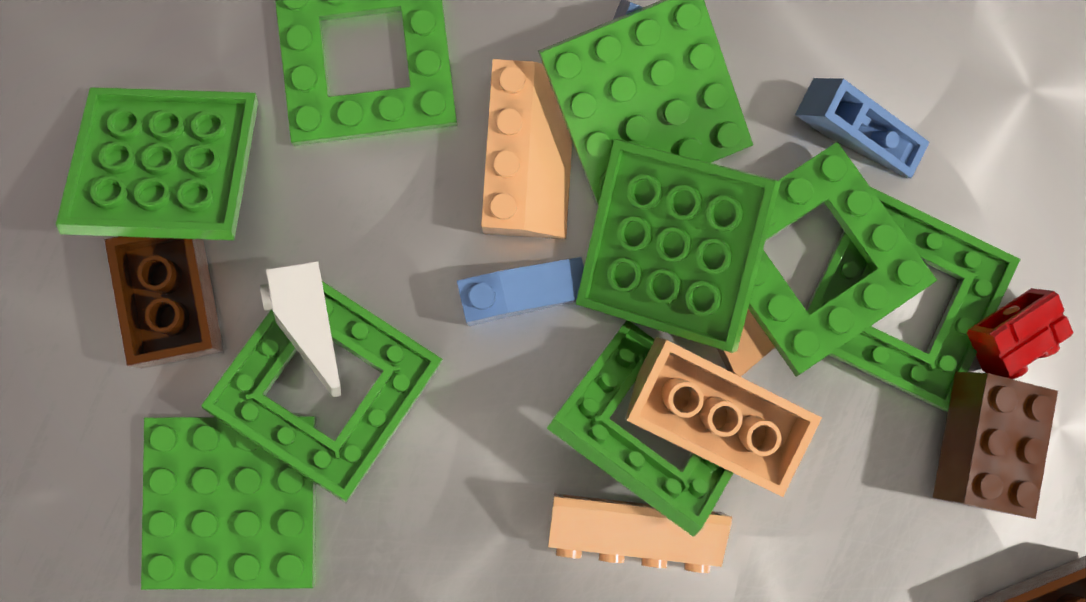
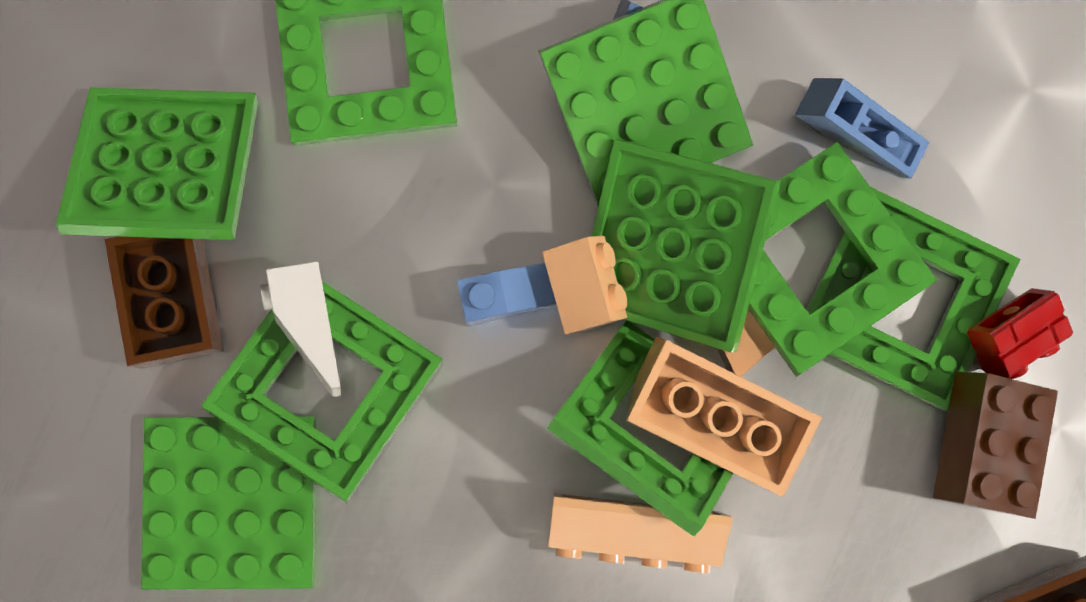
light nougat slope [481,59,572,239] -> none
none -> light nougat brick [542,236,628,335]

